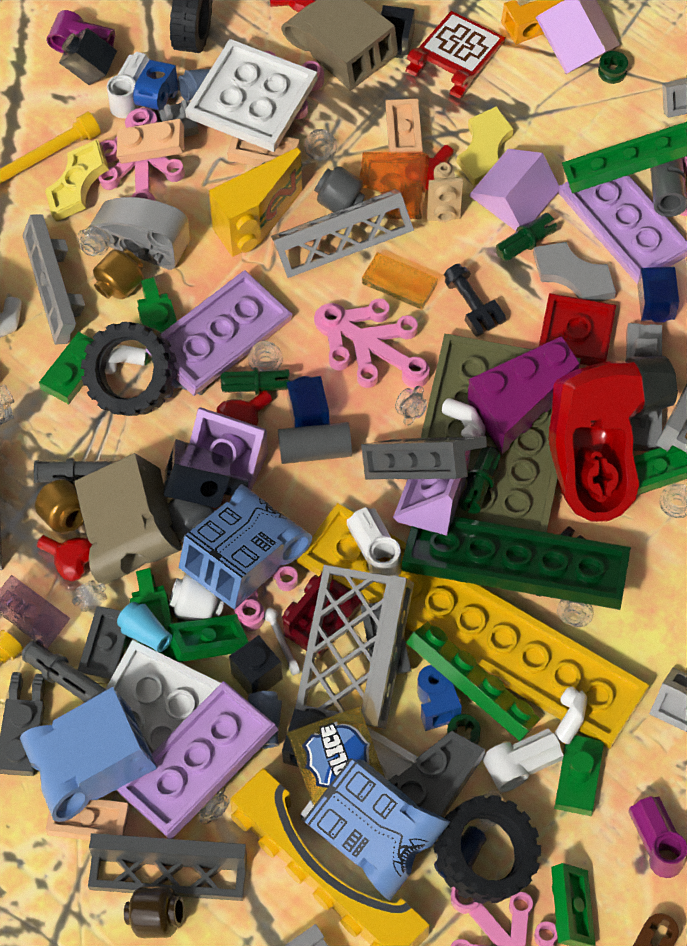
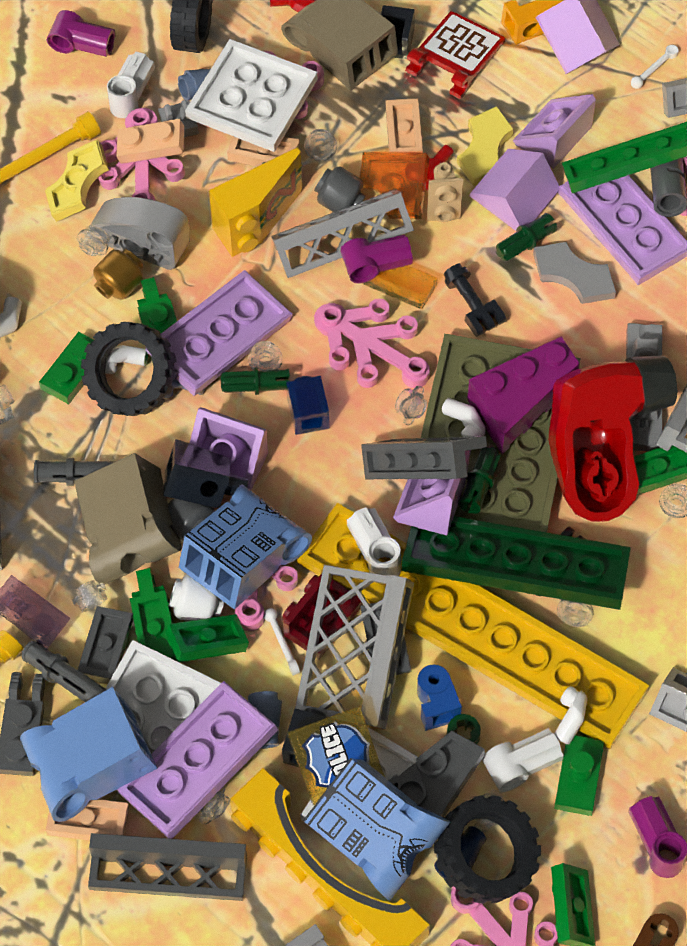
light grey hinge [22,214,85,345] -> none
pearl gold head [35,479,84,533] -> none
red rock [37,535,92,582] -> none
black brick [59,28,117,85] -> none
medium azure cone [117,602,172,653] -> none
dark brown head [124,886,185,939] -> none
blue leg [133,60,179,110] -> none
red rock [216,390,272,426] -> none
black brick [229,635,283,695] -> none
dark grey pin [278,422,352,464] -> none
green plate [406,622,540,741] -> none
red tile [538,293,616,366] -> none
dark green bush [598,51,628,84] -> none
clear blue brick [637,267,679,322] -> none
none -> magenta piece [340,235,413,284]
none -> lavender slope [513,94,596,169]
none -> white hinge [631,45,678,89]

